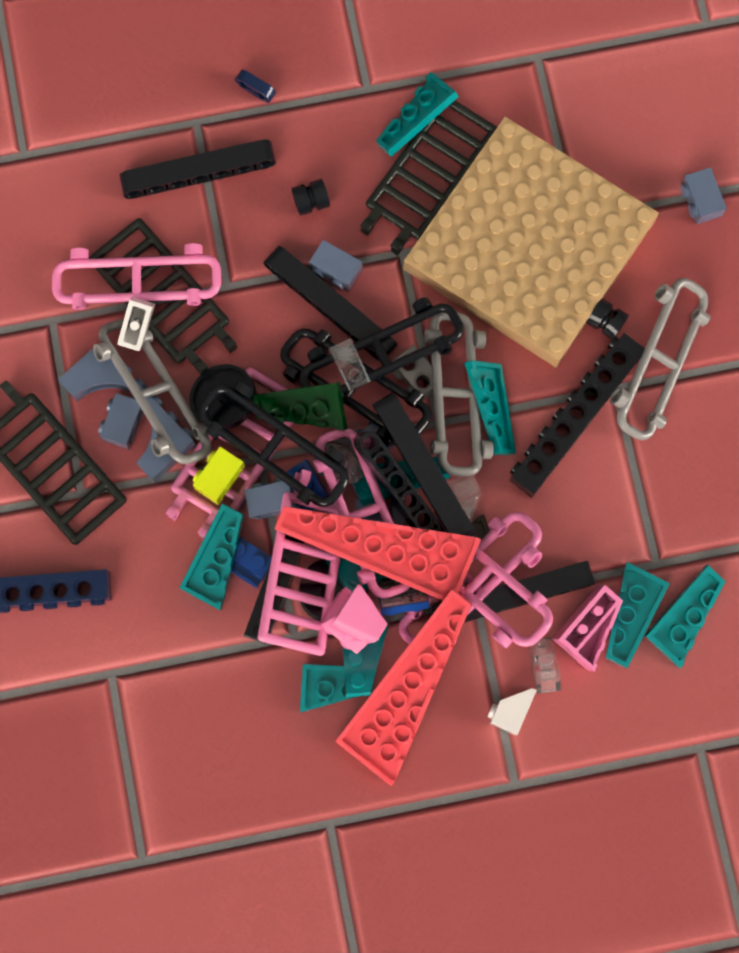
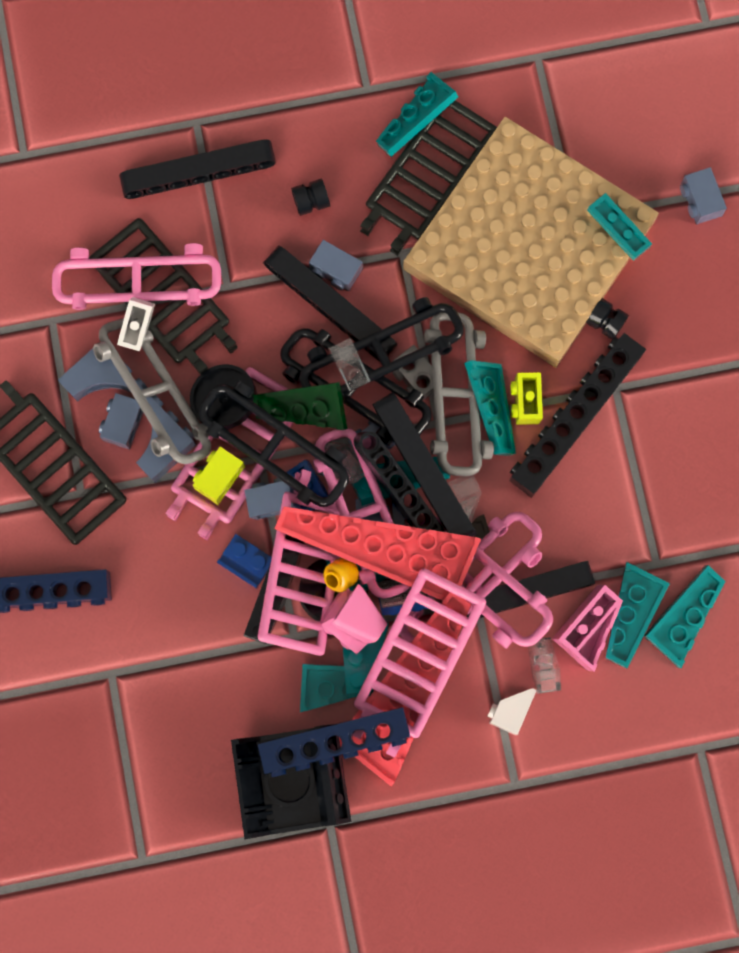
teal wing [179,504,245,610] -> none
dark blue beam [235,70,276,103] -> none
light grey bar [610,278,710,440] -> none
none -> black panel [231,724,352,839]
none -> dark blue brick [258,707,411,777]
none -> yellow head [323,557,359,592]
none -> bright pink bar [353,568,486,758]
none -> neon yellow brick [510,372,543,425]
none -> teal plate [587,193,652,261]

